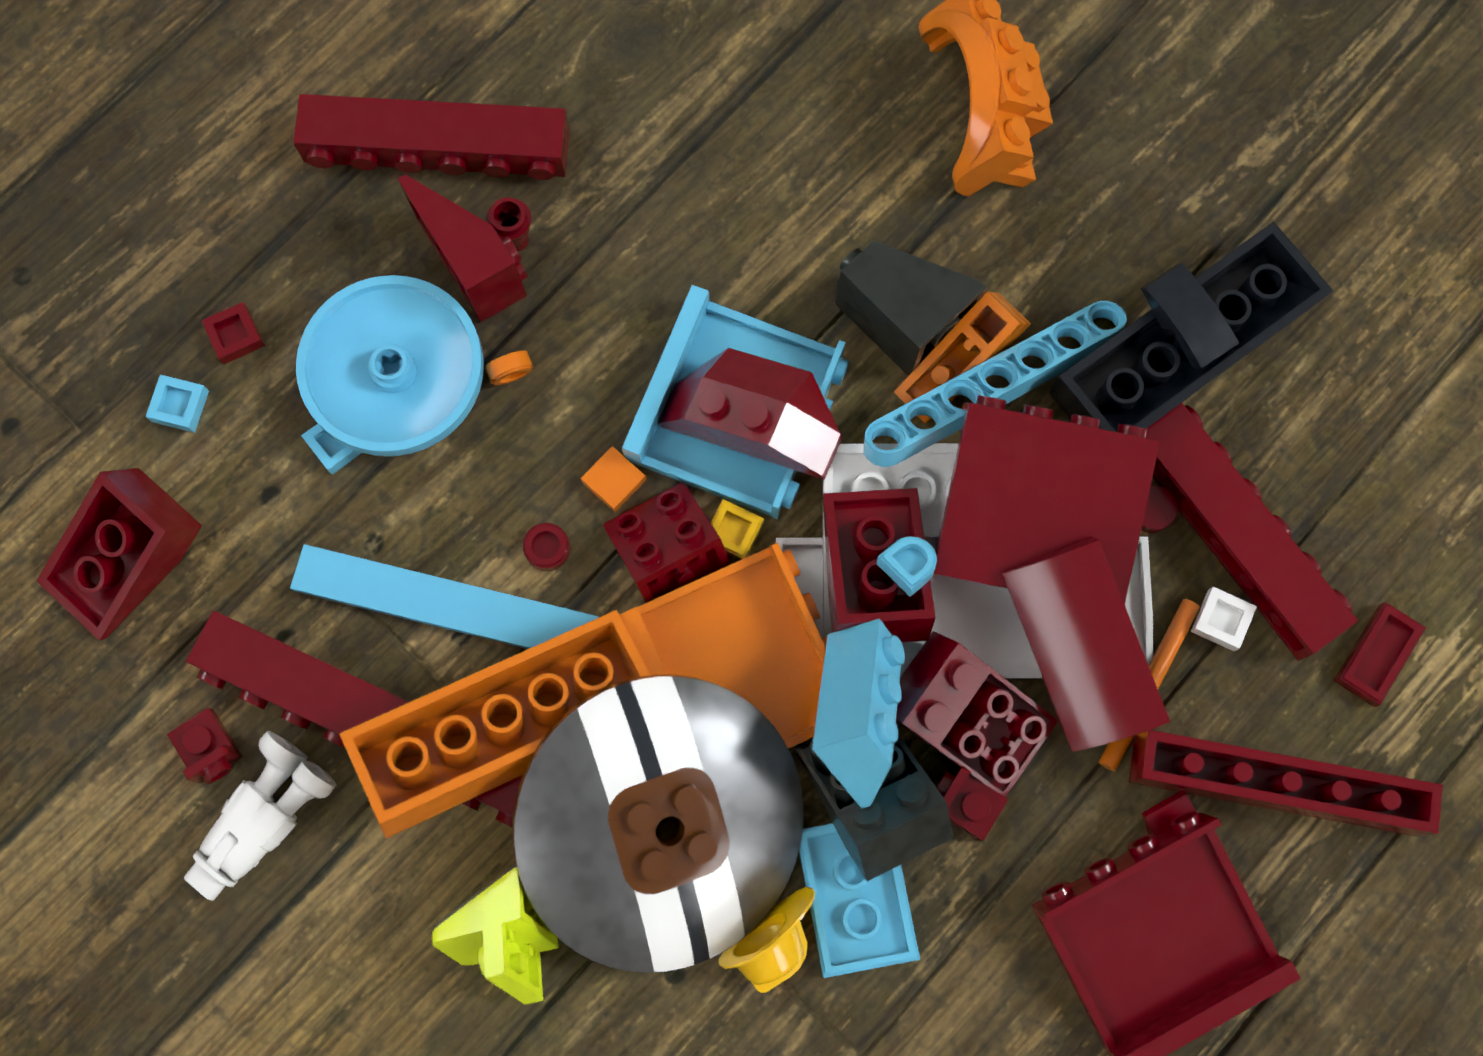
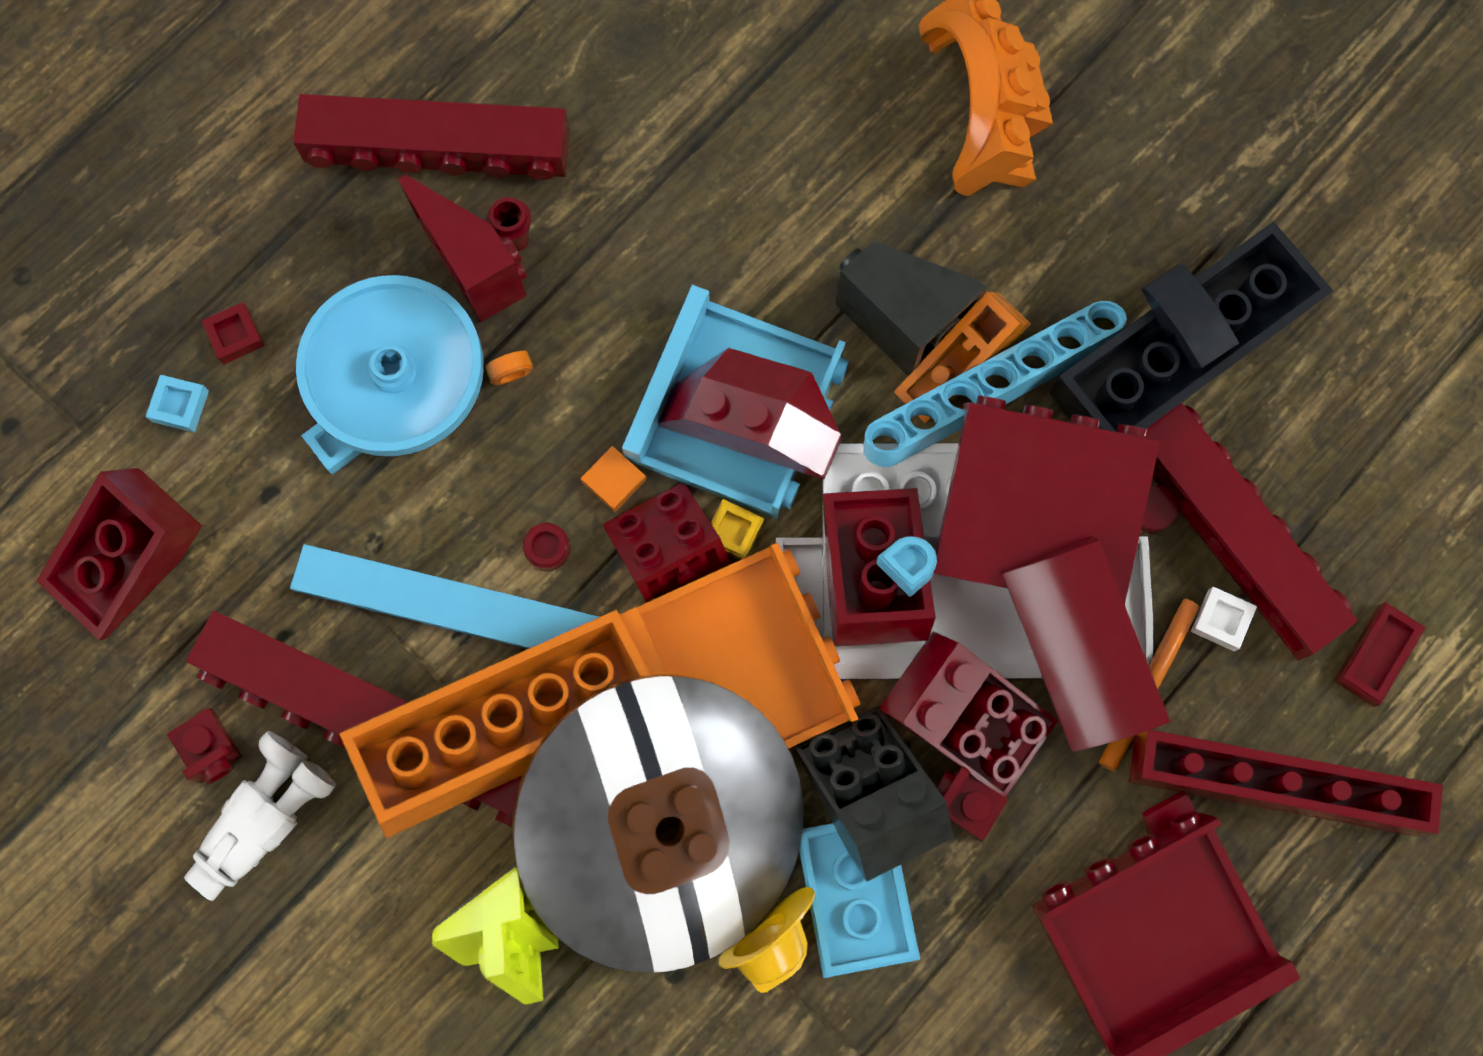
medium azure slope [812,619,905,808] -> none

